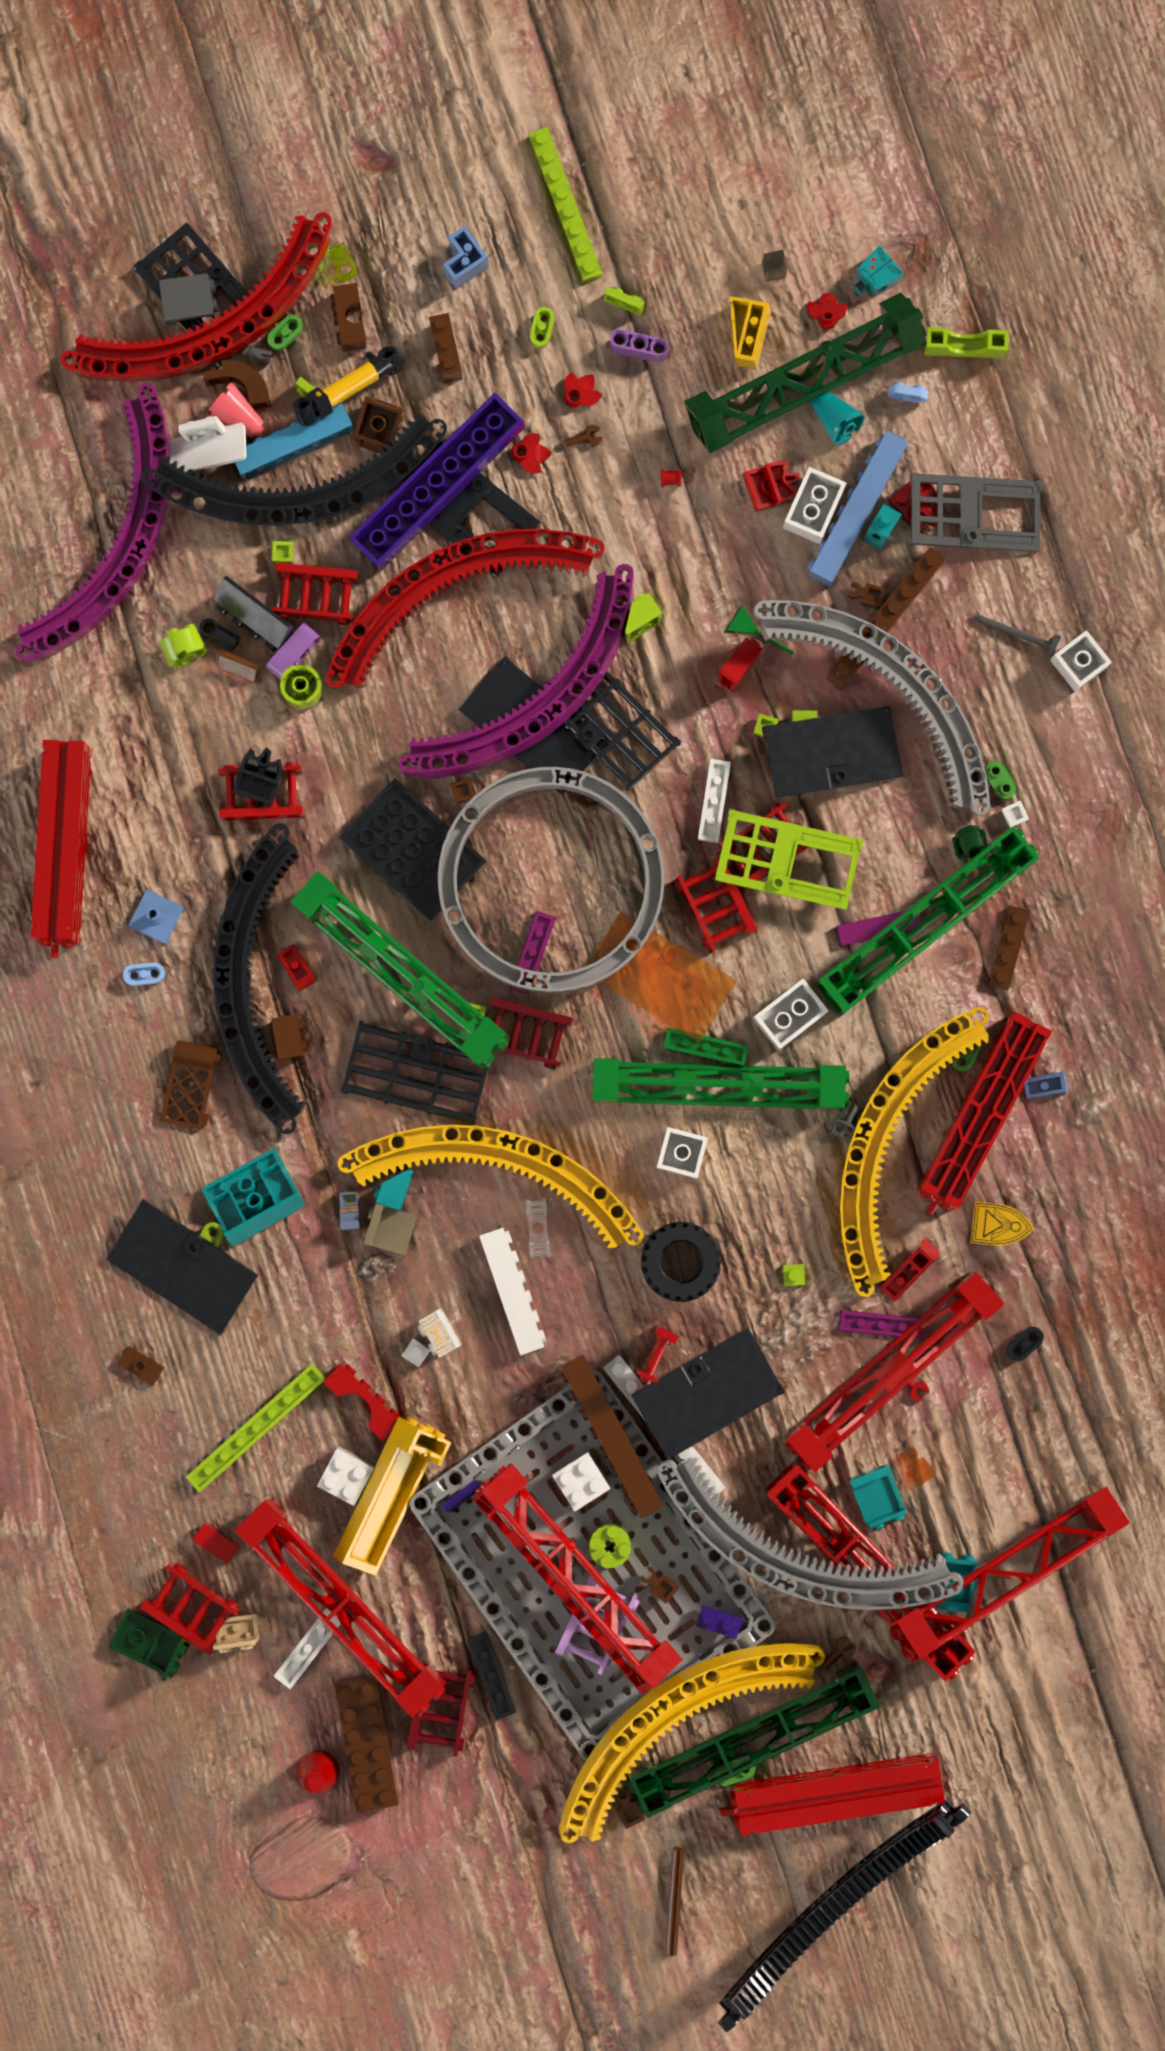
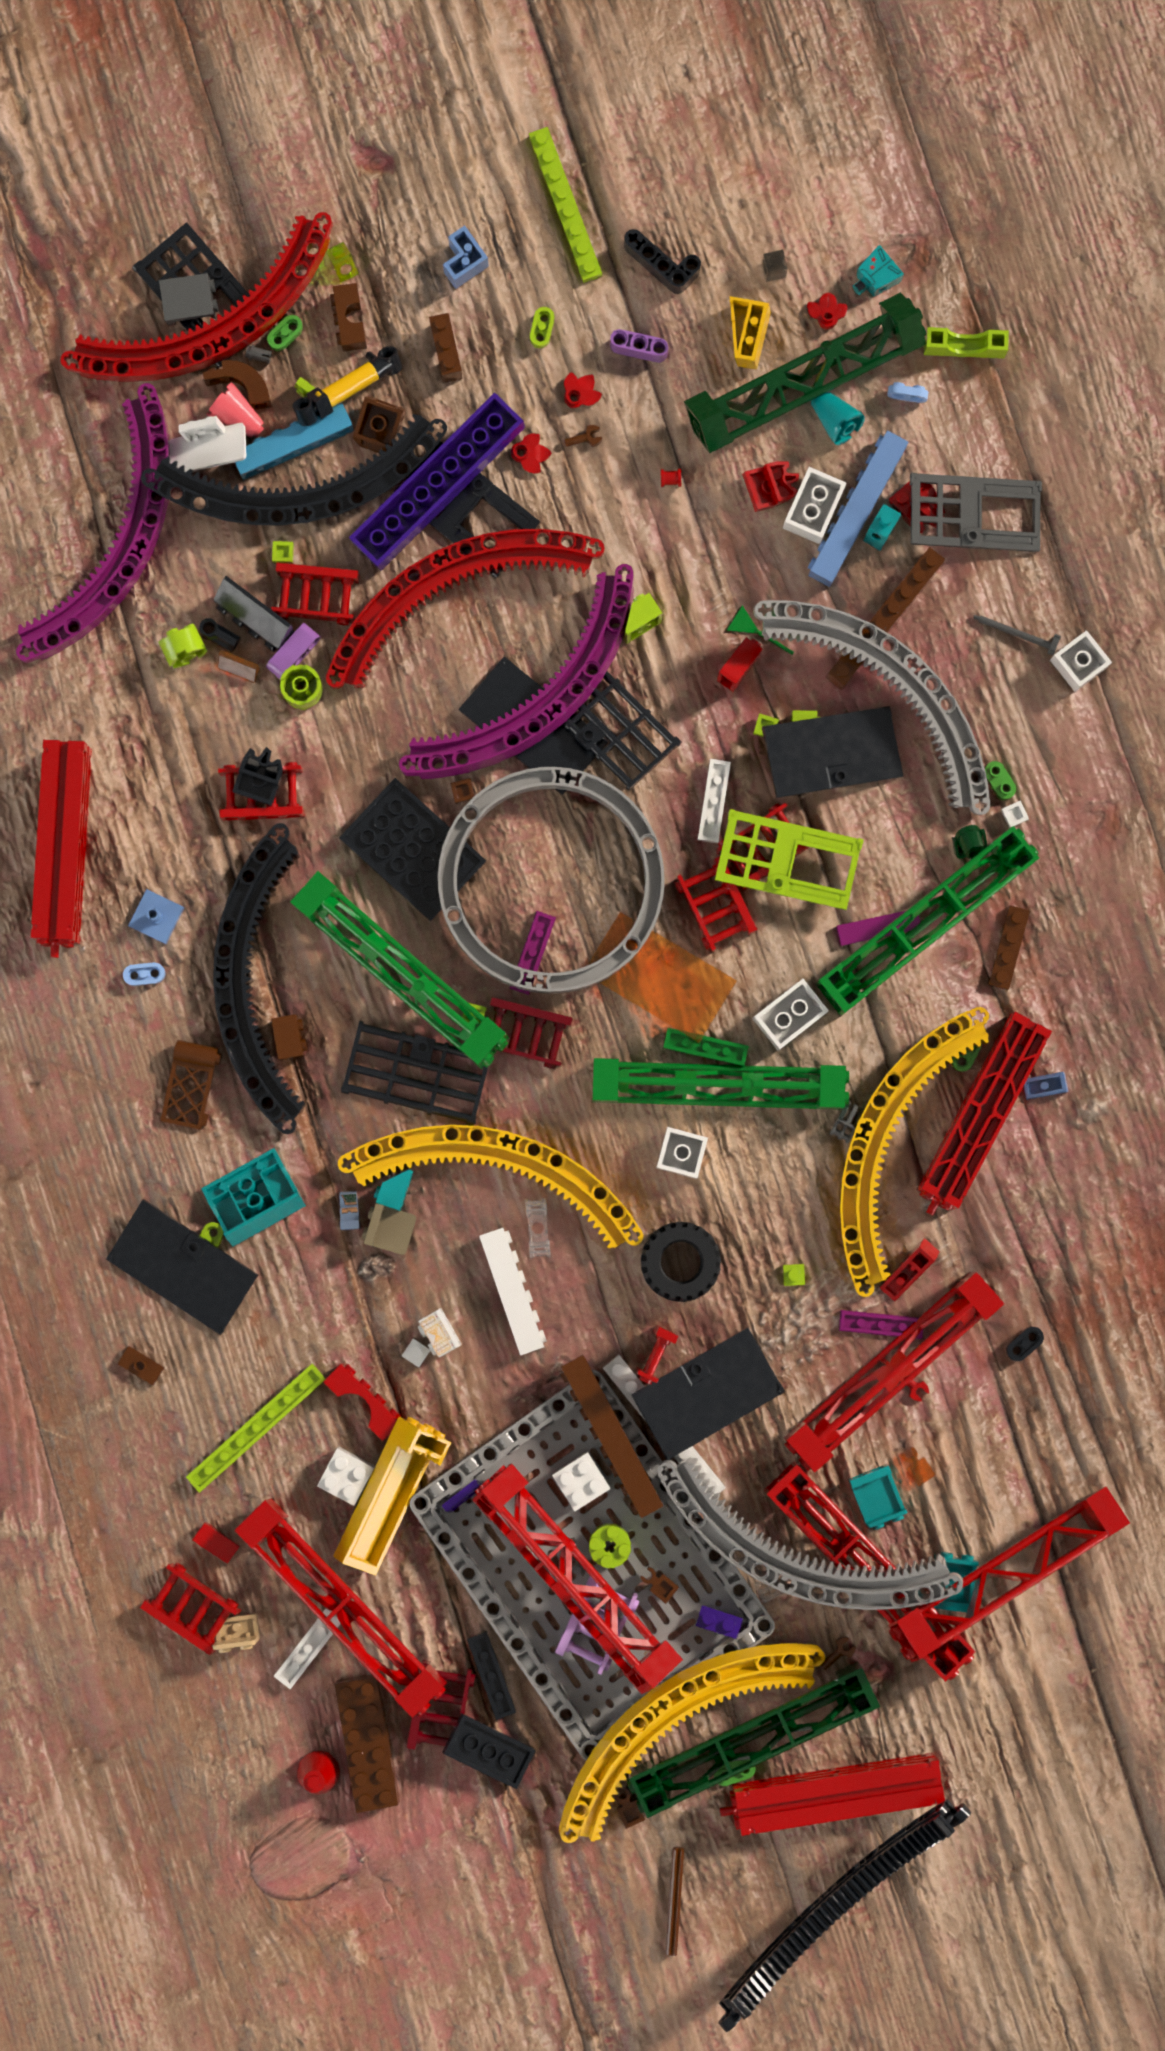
dark green bracket [109,1608,190,1681] -> none
red slope [277,944,317,991] -> none
lime plate [604,286,644,316] -> none
reddish brown plate [847,582,886,609] -> none
yellow shield [971,1201,1035,1246] -> none
none -> black plate [442,1713,536,1789]
none -> black beam [624,229,701,294]

